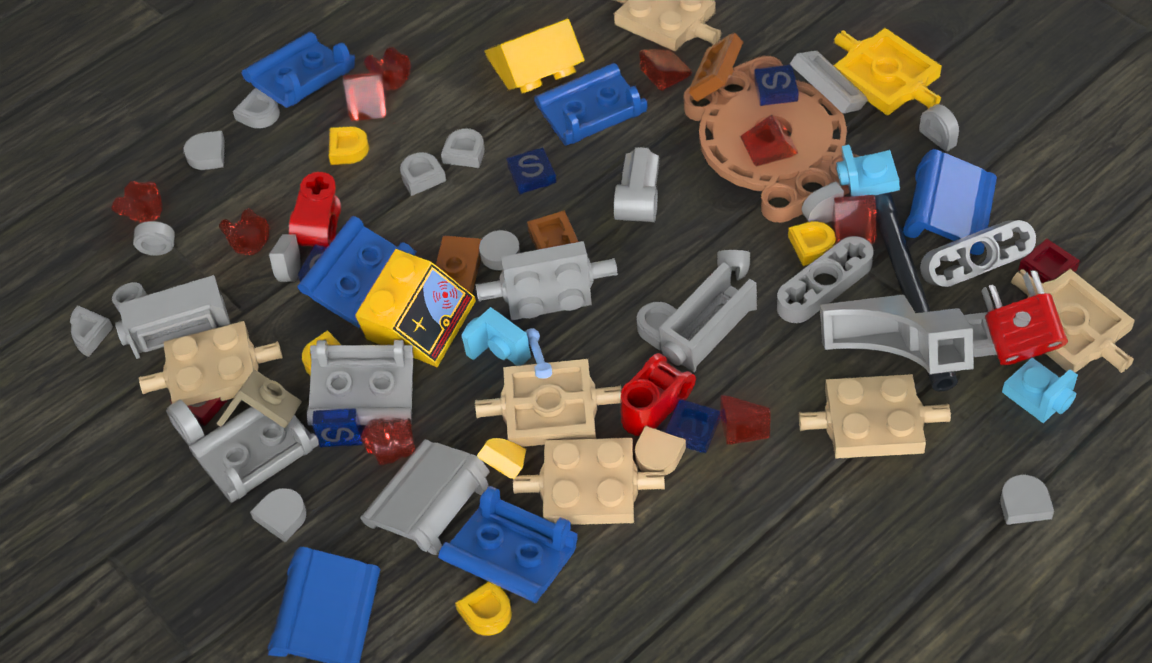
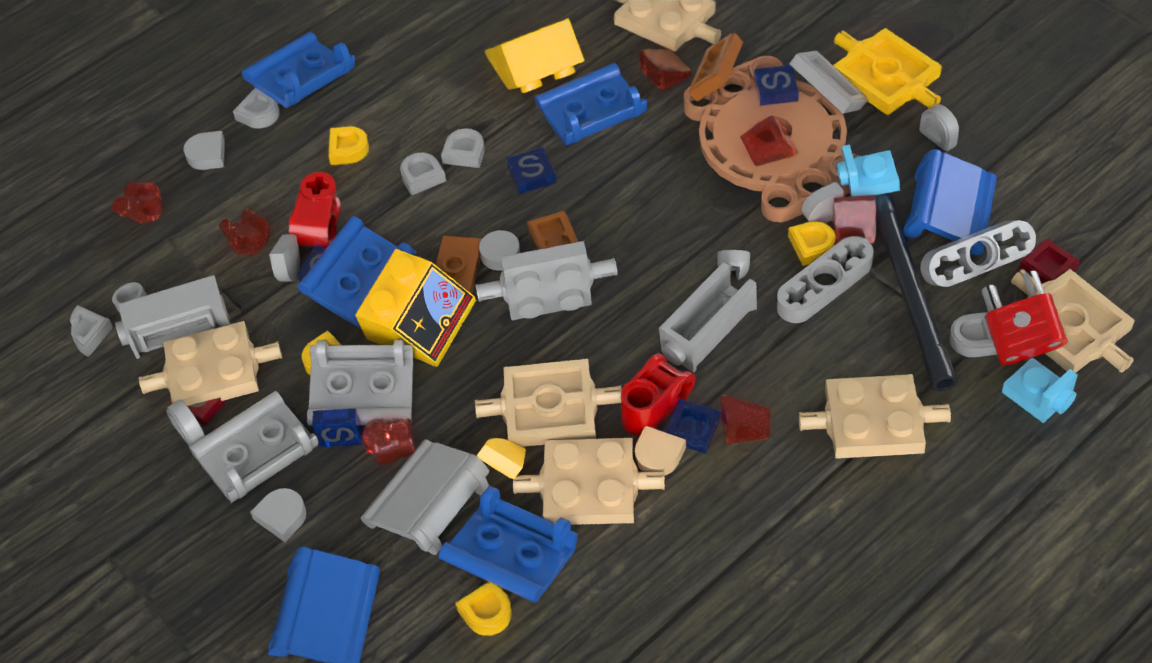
light grey tile [133,221,175,255] -> none
dark tan bracket [217,369,302,428] -> none
clear red slope [343,72,387,121] -> none
clear red arm [364,47,411,91] -> none
medium azure bracket [462,307,531,366] -> none
light blue hinge [525,328,552,379] -> none
light grey piece [614,147,659,222] -> none
light grey tile [637,302,677,351] -> none
light grey arch [820,295,974,374] -> none
light grey tile [1000,475,1054,525] -> none

